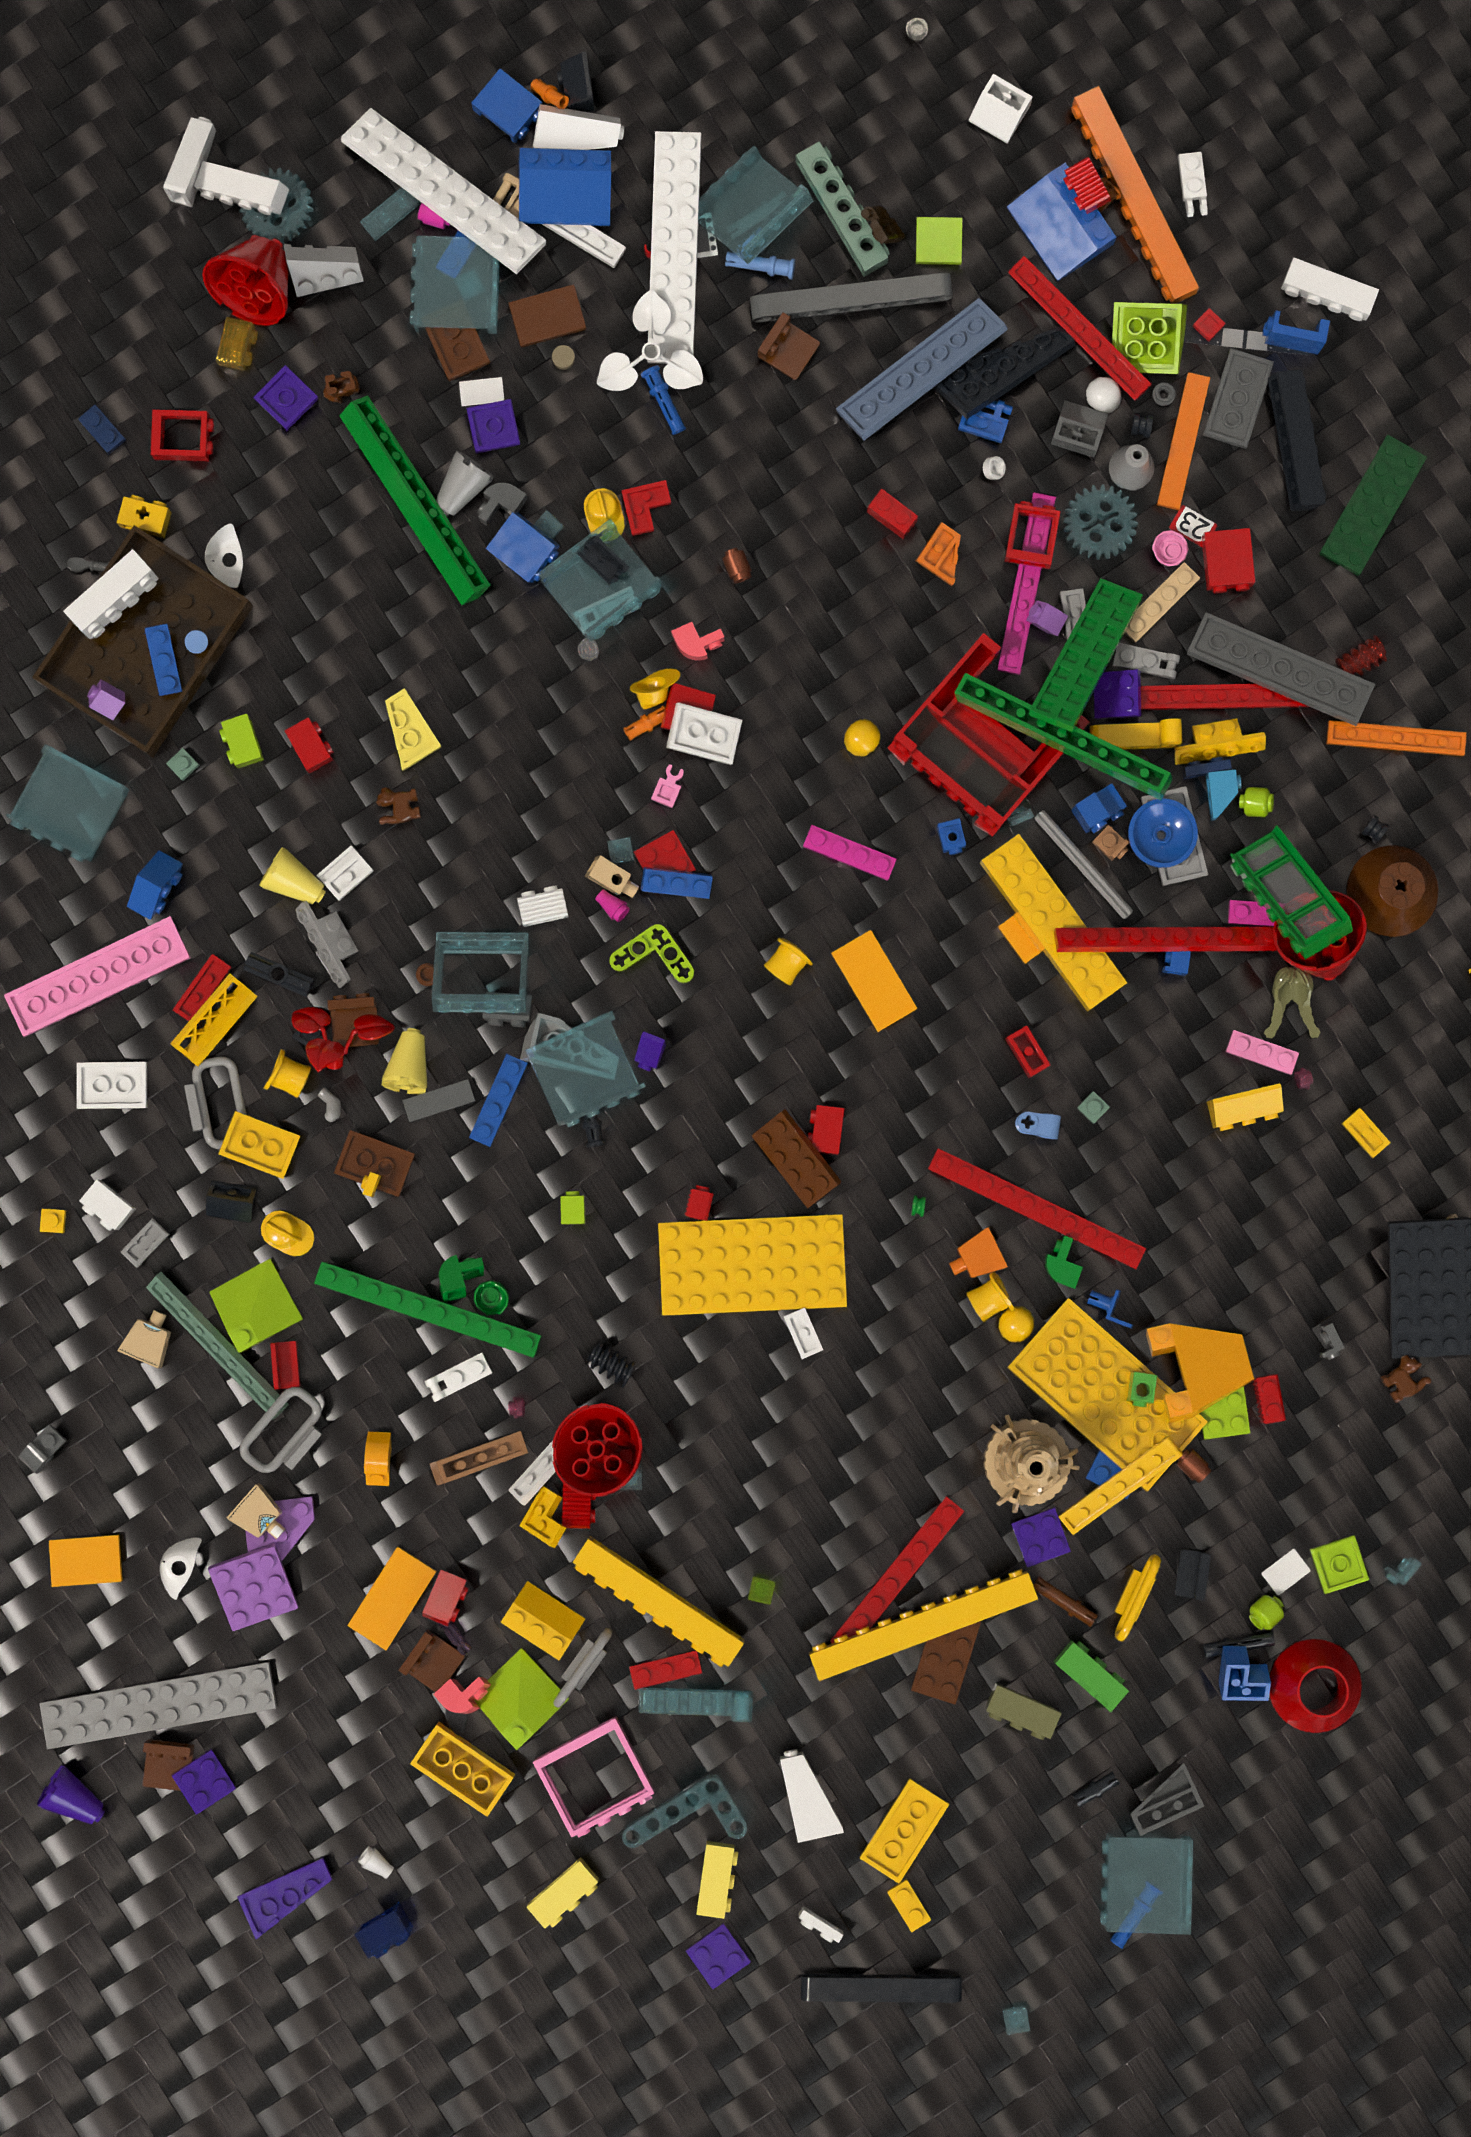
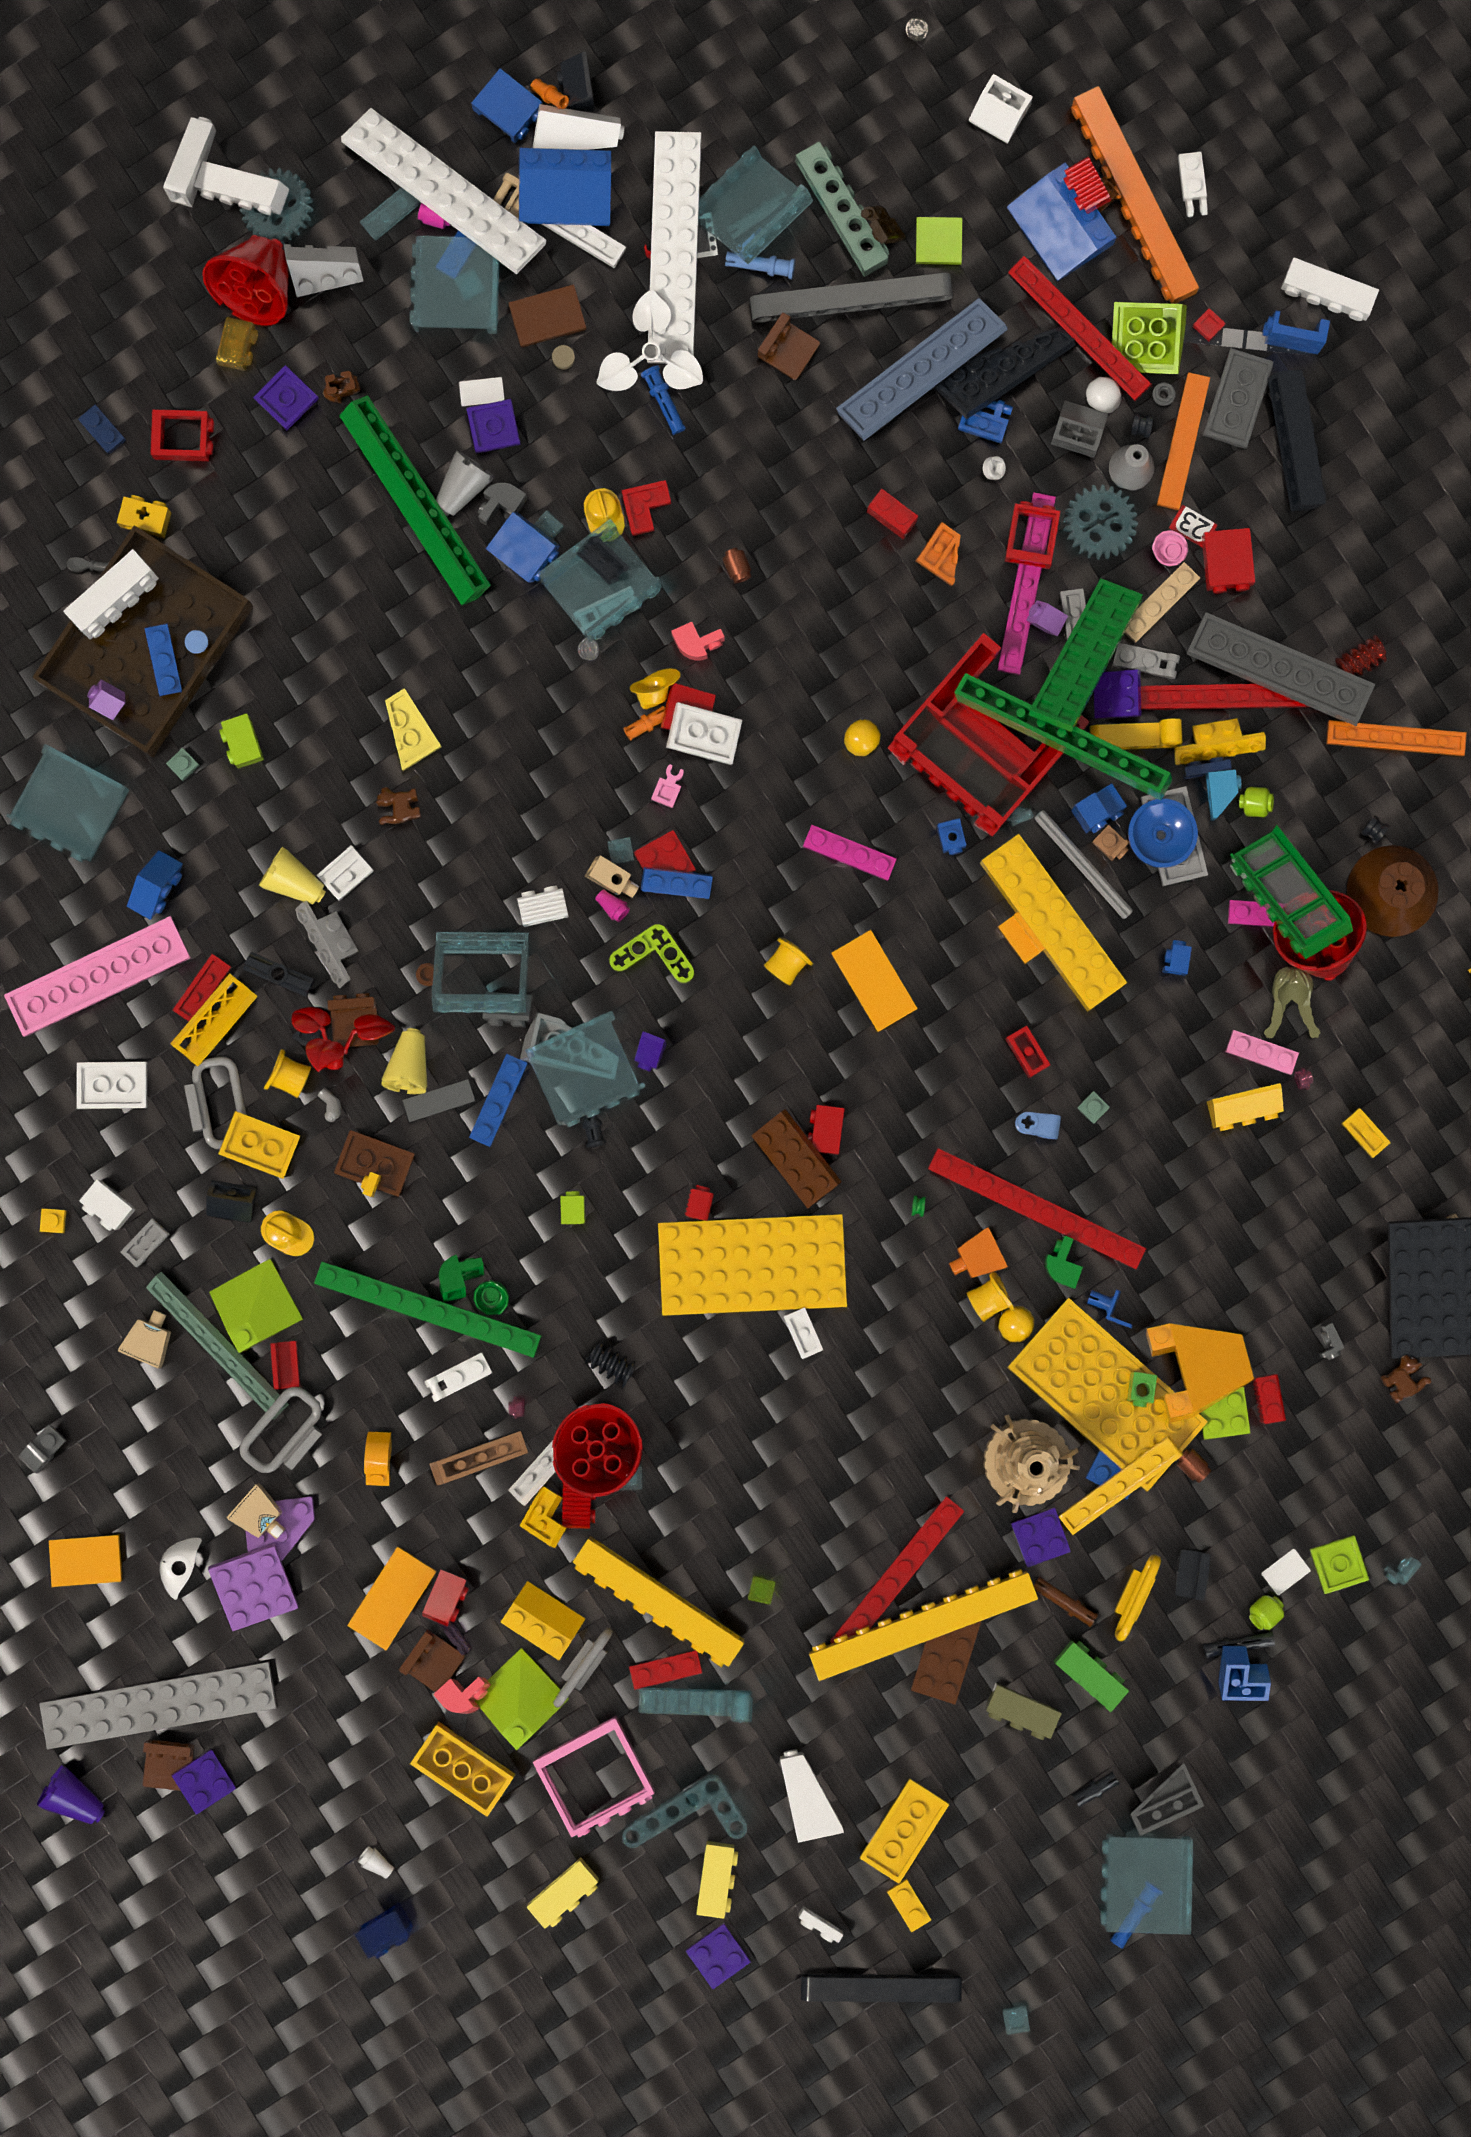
white piece [205,524,243,588] -> none
dark purple wing [237,1857,333,1939] -> none
red brick [285,717,334,773] -> none
reddish brown plate [421,300,490,381] -> none
red plate [1054,927,1277,952] -> none
red cone [1269,1639,1362,1733] -> none
dark green plate [1319,435,1427,576] -> none

